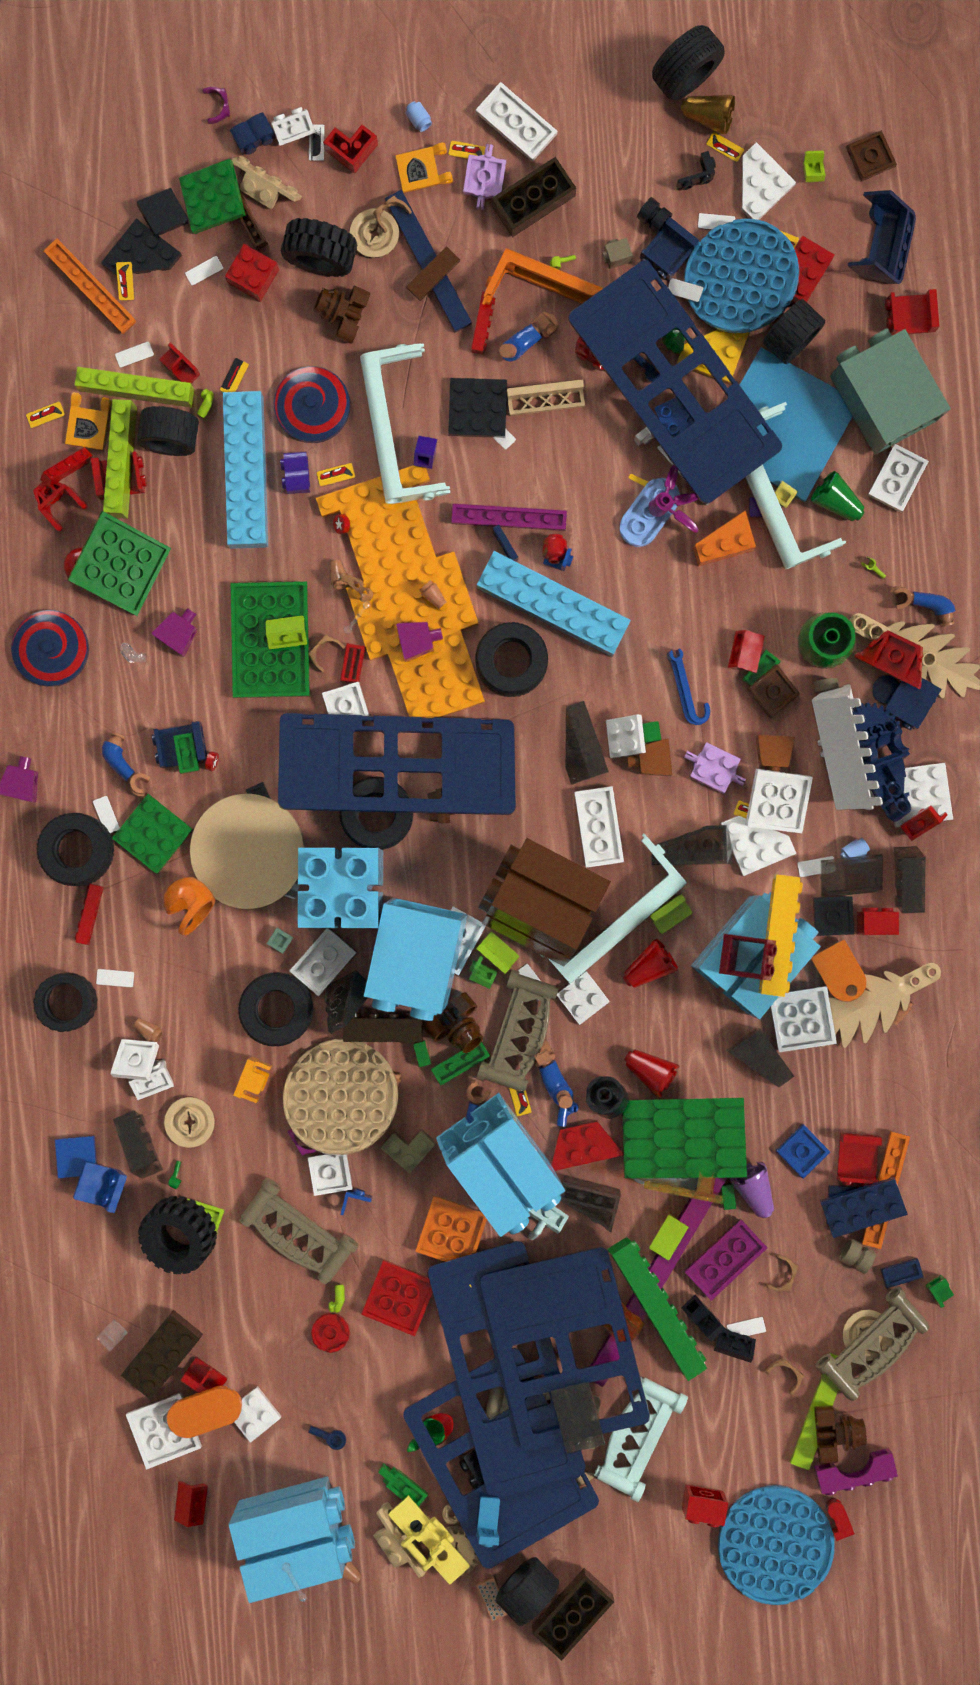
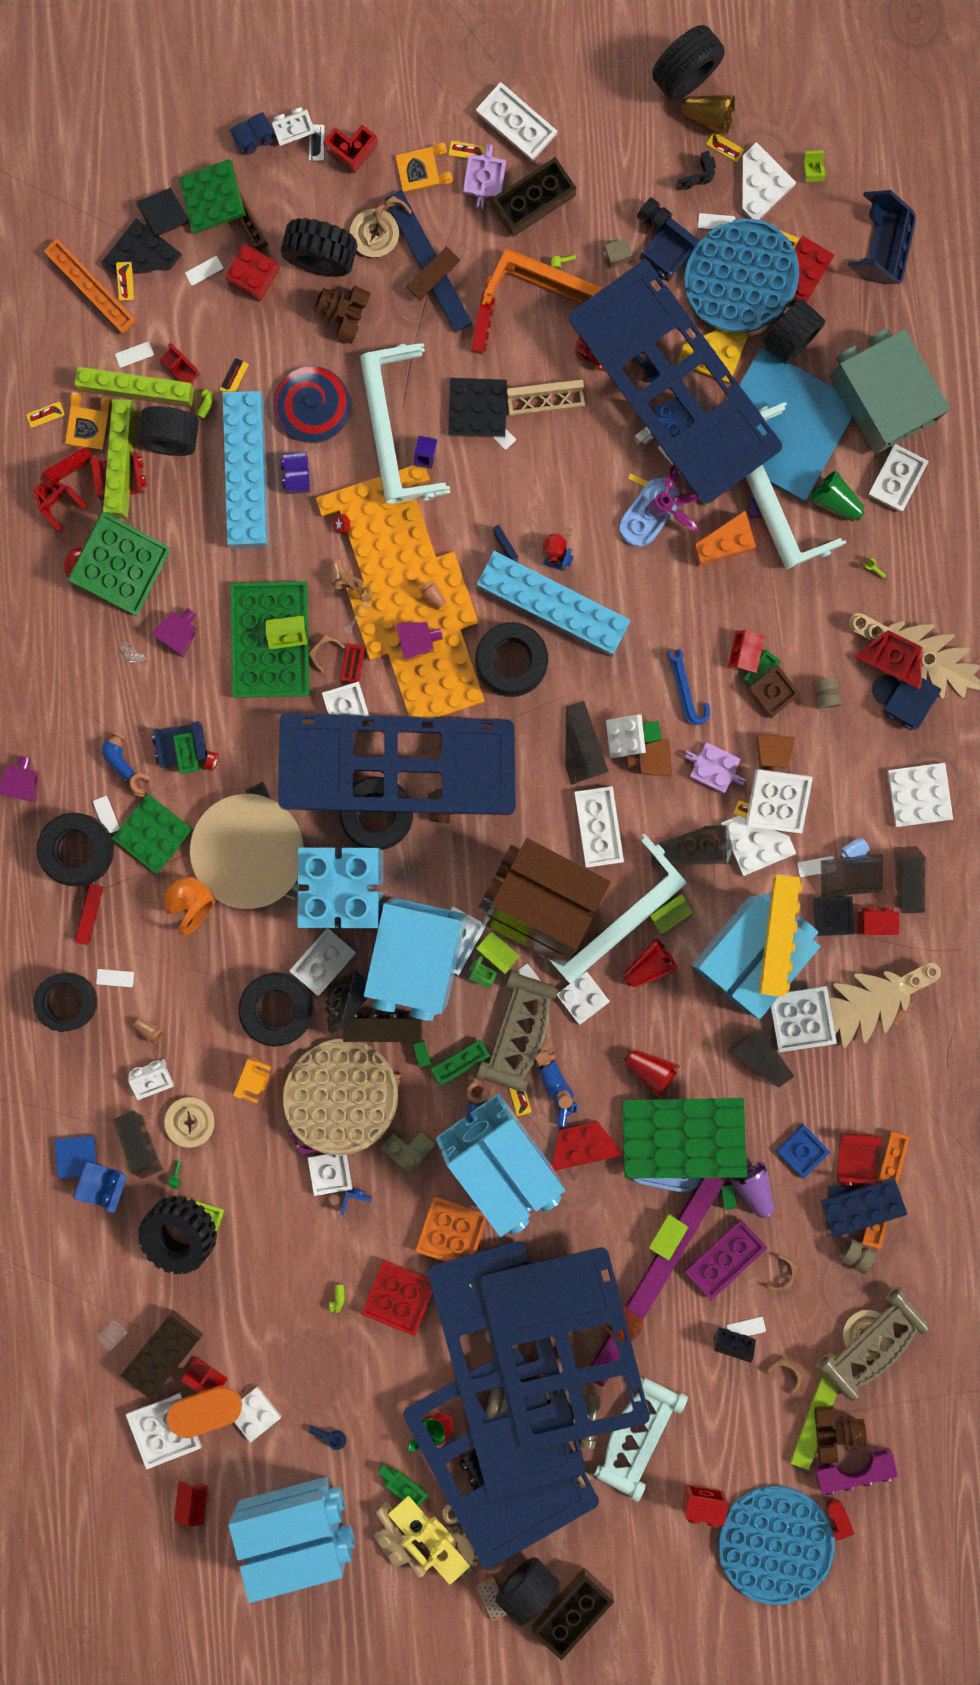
dark blue dish [11,610,89,687] -> none
white plate [110,1039,159,1080] -> none
magenta cap [202,87,230,124] -> none
tan bracket [232,156,302,209] -> none
dark tan piece [239,1177,359,1284] -> none
sand green plate [266,927,294,954] -> none
clear hinge [282,1562,307,1602] -> none
red tile [311,1313,350,1353] -> none
yellow sticker [317,463,355,486] -> none
nougat cone [343,1562,362,1584] -> none
light blue brick [405,101,432,132] -> none
reddish brown beam [424,992,483,1053] -> none
magenta plate [452,504,567,531] -> none
dark azure bracket [476,1496,500,1547] -> none
piece [499,312,559,362] -> none
light aqua plate [528,1207,569,1240] -> none
clear smoke piece [551,1381,605,1454] -> none
clear smoke wedge [560,1175,621,1232] -> none
black brick [586,1076,629,1119] -> none
green brick [607,1237,708,1381] -> none
clear yellow piece [644,1172,726,1204] -> none
green rock [662,329,685,354] -> none
white sticker [668,278,703,302] -> none
black brick [681,1295,725,1342] -> none
dark red window [719,934,777,981] -> none
light yellow tile [775,481,798,508] -> none
green piece [798,612,856,669] -> none
orange tile [811,939,867,1002] -> none
white piece [812,684,883,810] -> none
reddish brown tile [846,130,897,182] -> none
dark blue connector [852,702,911,822] -> none
dark blue tile [880,1258,924,1289] -> none
red panel [885,289,940,335] -> none
blue piece [890,586,956,627] -> none
red panel [900,805,948,841] -> none
green panel [925,1275,954,1308] -> none

